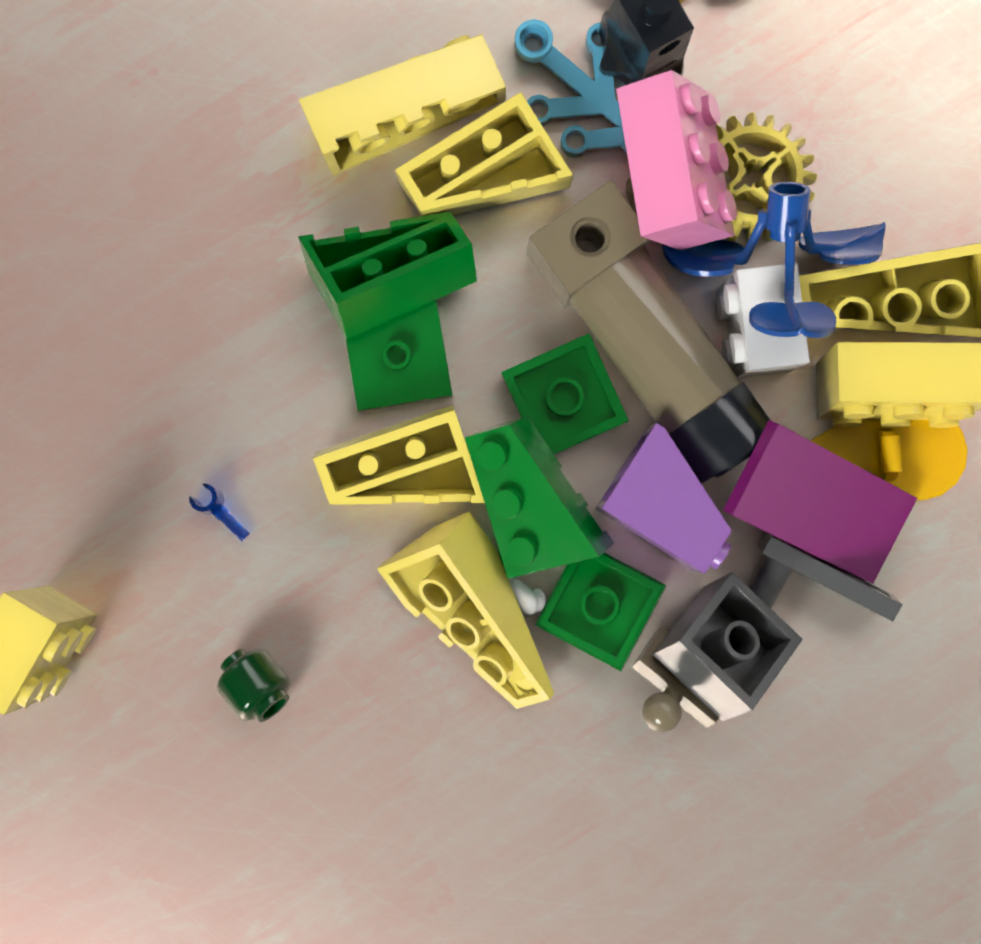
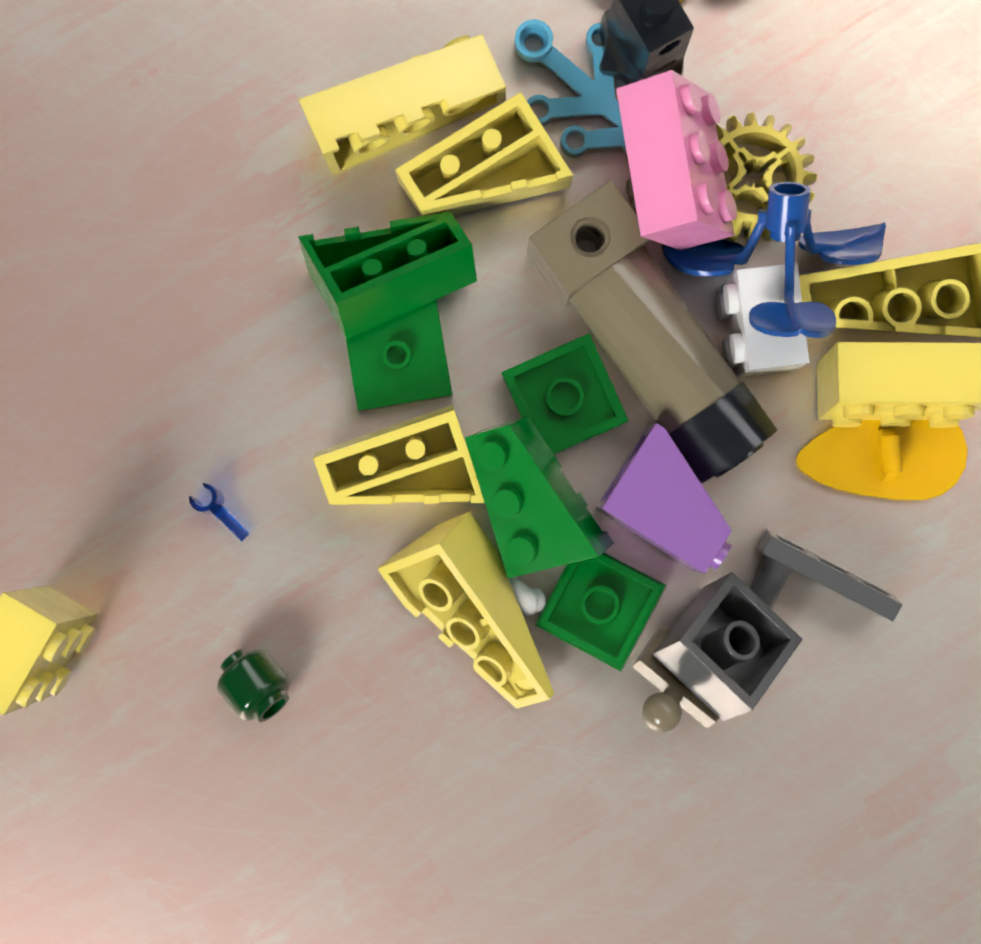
magenta tile [723,420,917,584] -> none

